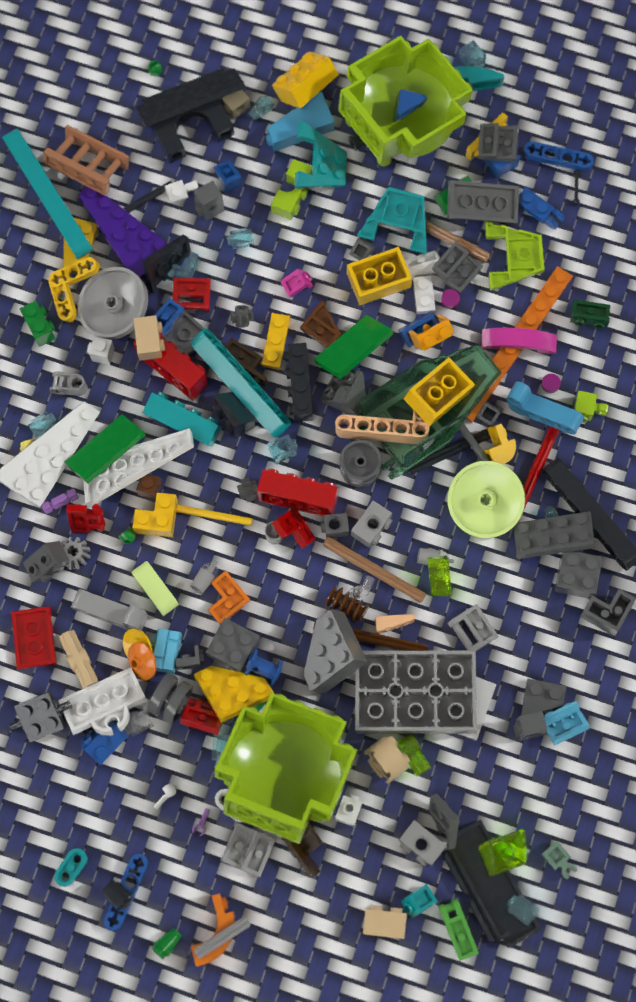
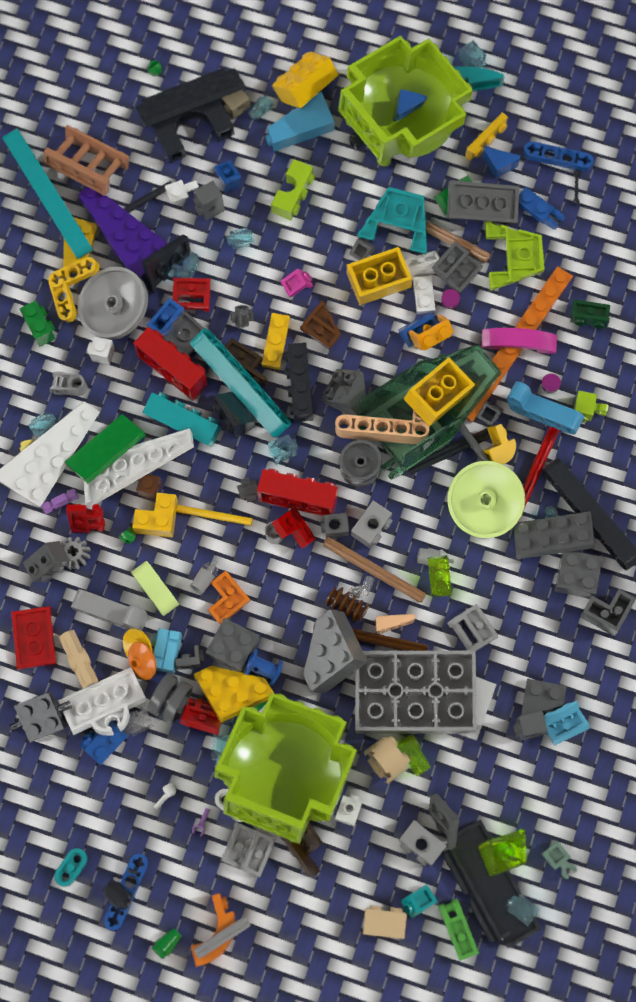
tan brick [133,315,165,361] -> none
teal wing [294,121,347,189] -> none
green tile [314,315,393,379] -> none
dark grey slope [478,123,519,162] -> none

